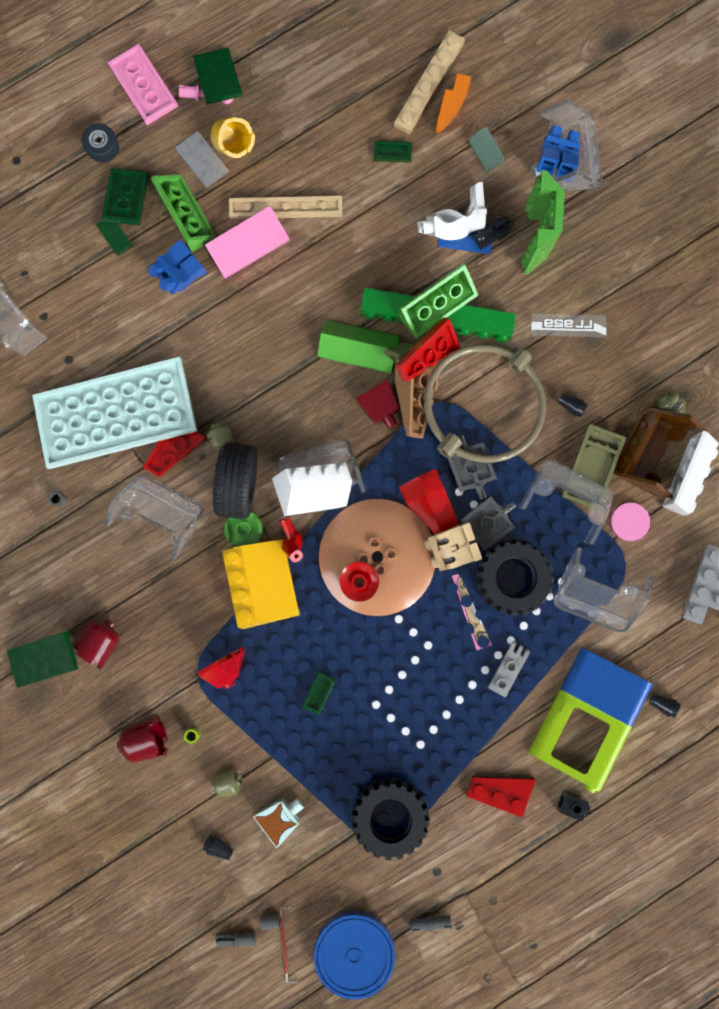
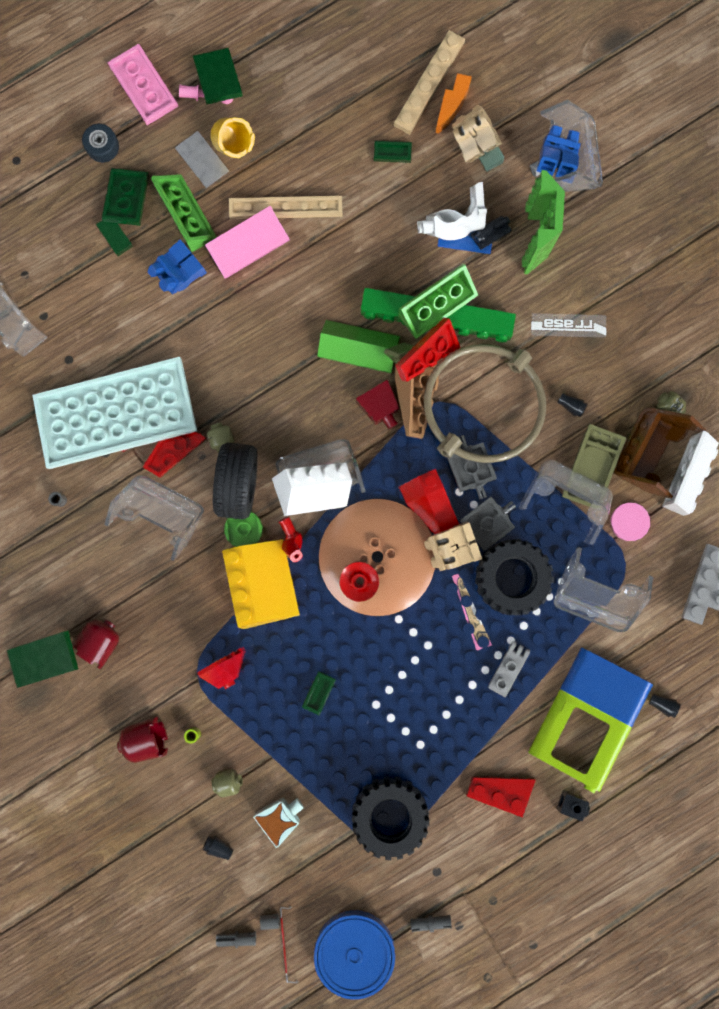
none -> tan hips [452,105,502,163]

